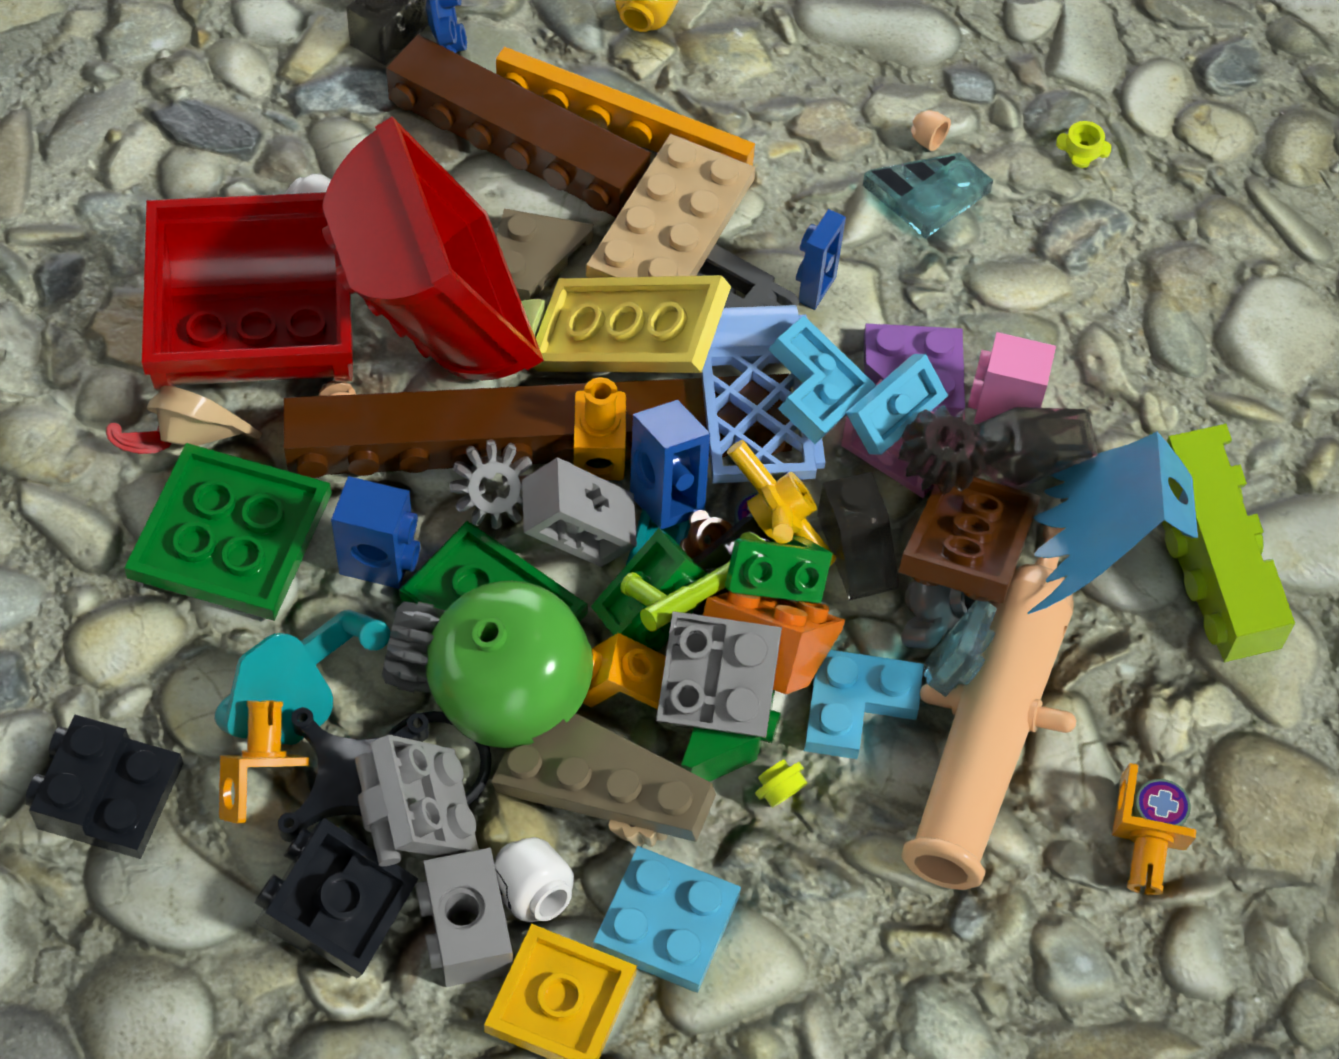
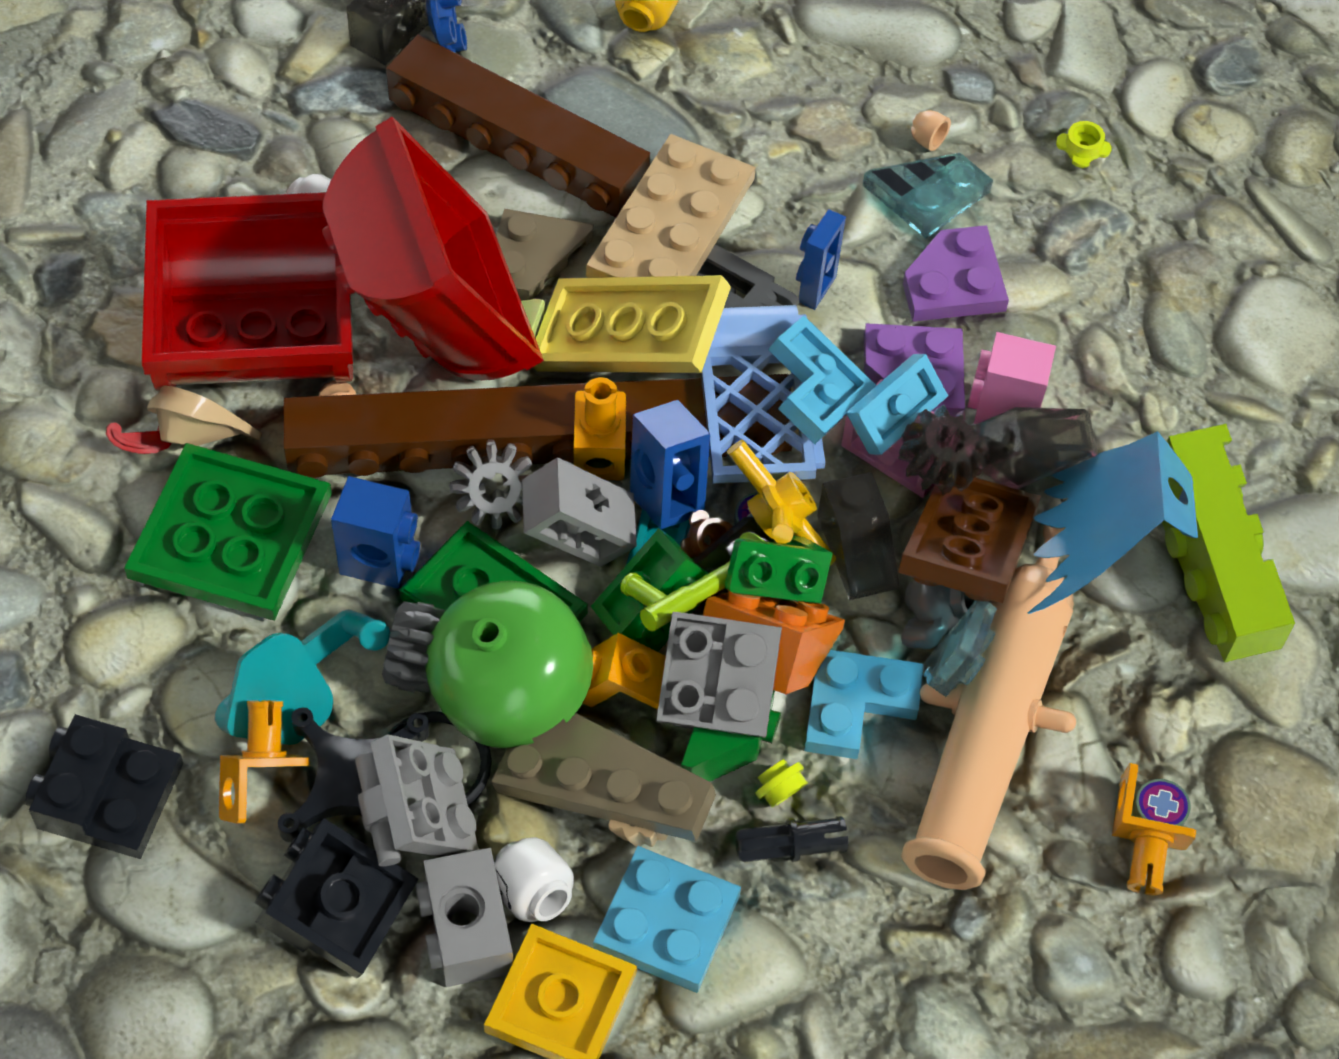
light orange plate [496,46,755,166] -> none
none -> black axle [735,816,848,863]
none -> medium lavender plate [903,225,1009,322]

